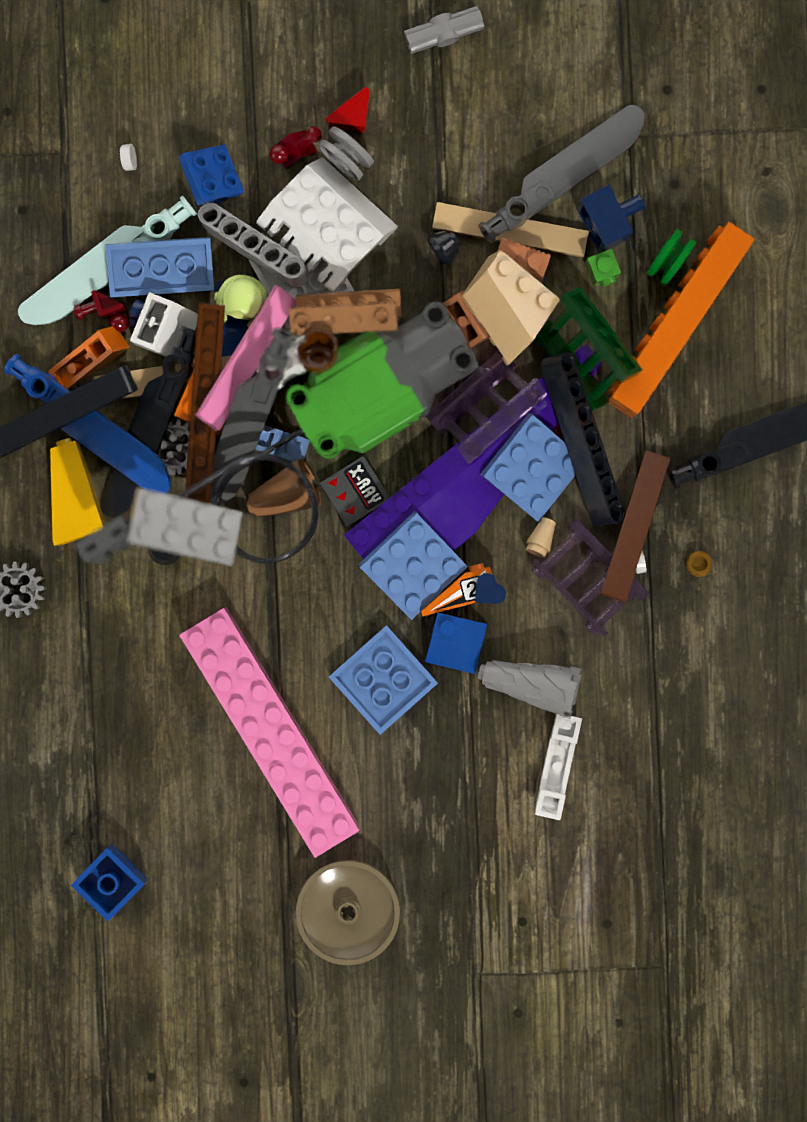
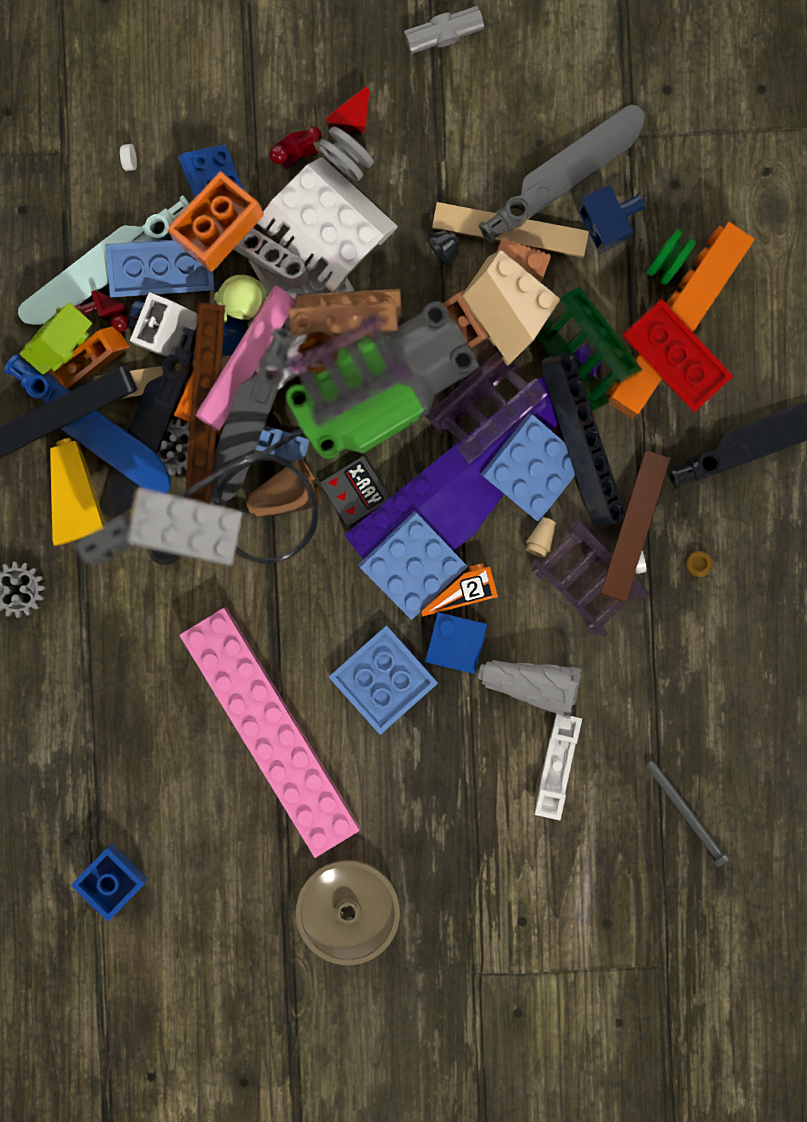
dark blue tile [475,573,506,604] -> none
bright green brick [585,249,621,287] -> none
none -> lime brick [19,302,92,375]
none -> orange brick [167,171,264,272]
none -> fence [284,314,413,427]
none -> red tile [622,299,734,413]
none -> dark grey bar [646,760,731,867]

